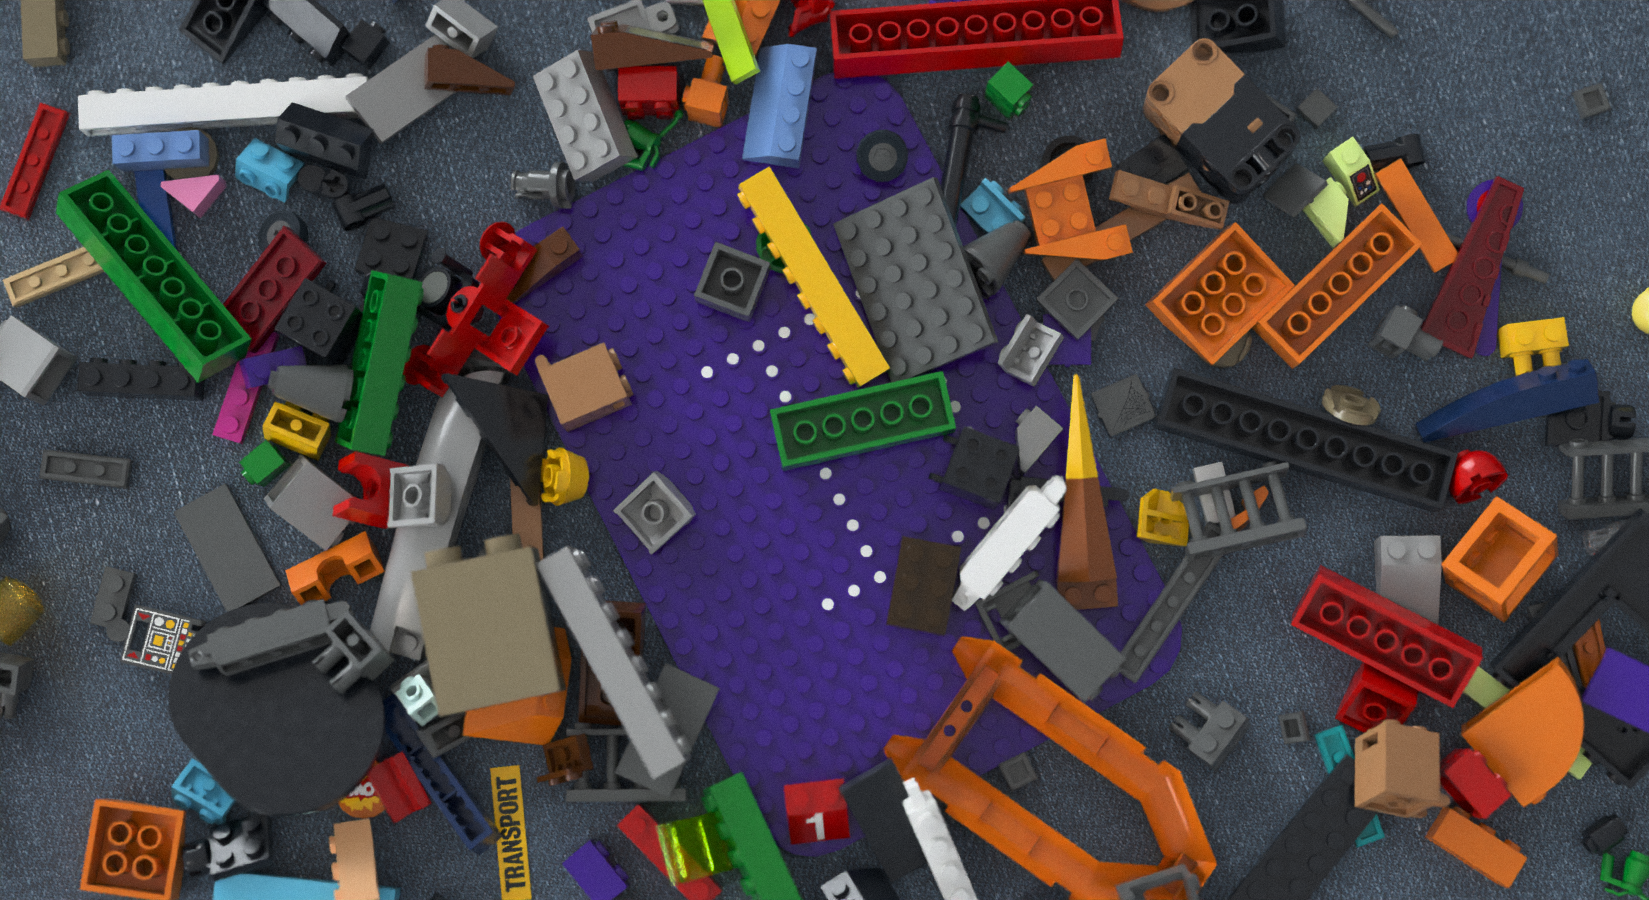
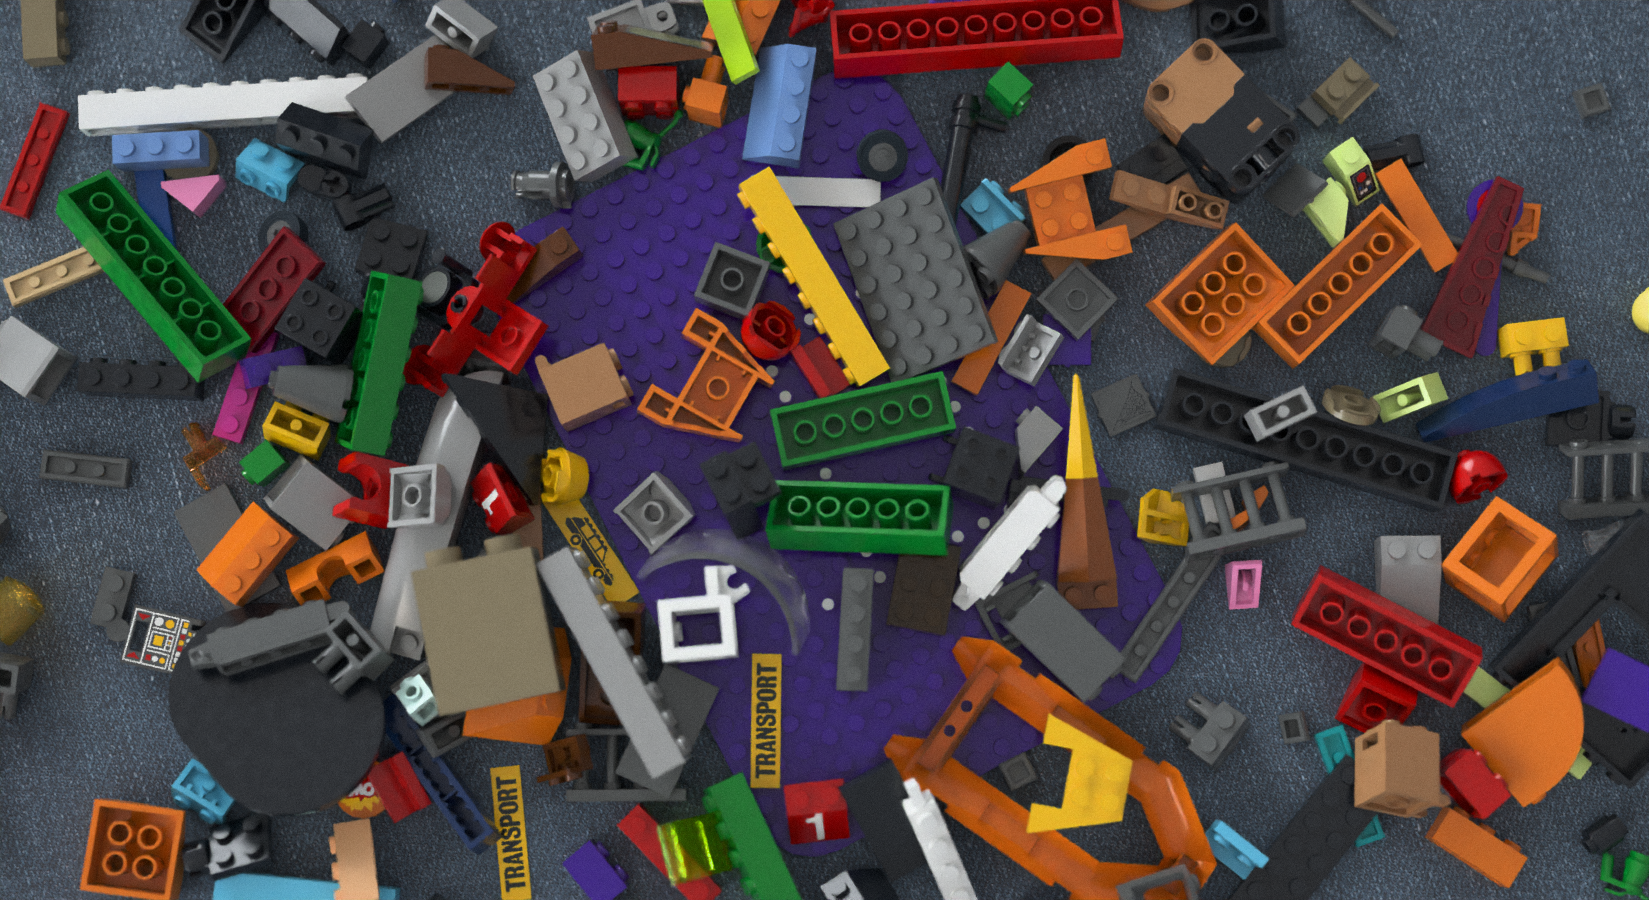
none -> clear orange bracket [181,422,227,491]
none -> orange slope [196,501,299,607]
none -> red slope [470,463,535,536]
none -> yellow sticker [542,499,639,602]
none -> orange wedge [637,308,775,443]
none -> clear windscreen [637,529,810,657]
none -> white piece [658,565,750,664]
none -> black brick [699,441,782,541]
none -> red cylinder [741,301,801,361]
none -> yellow sticker [750,654,782,788]
none -> white sticker [751,175,881,207]
none -> green brick [765,480,954,556]
none -> red panel [790,336,850,399]
none -> dark grey window [836,568,874,692]
none -> orange tile [951,280,1032,396]
none -> yellow wing [1026,714,1133,833]
none -> medium azure bracket [1205,820,1269,880]
none -> bright pink slope [1225,560,1262,610]
none -> light grey brick [1244,385,1317,442]
none -> dark tan plate [1311,57,1380,124]
none -> yellowish green slope [1373,372,1448,423]
none -> orange slope [1507,203,1541,256]

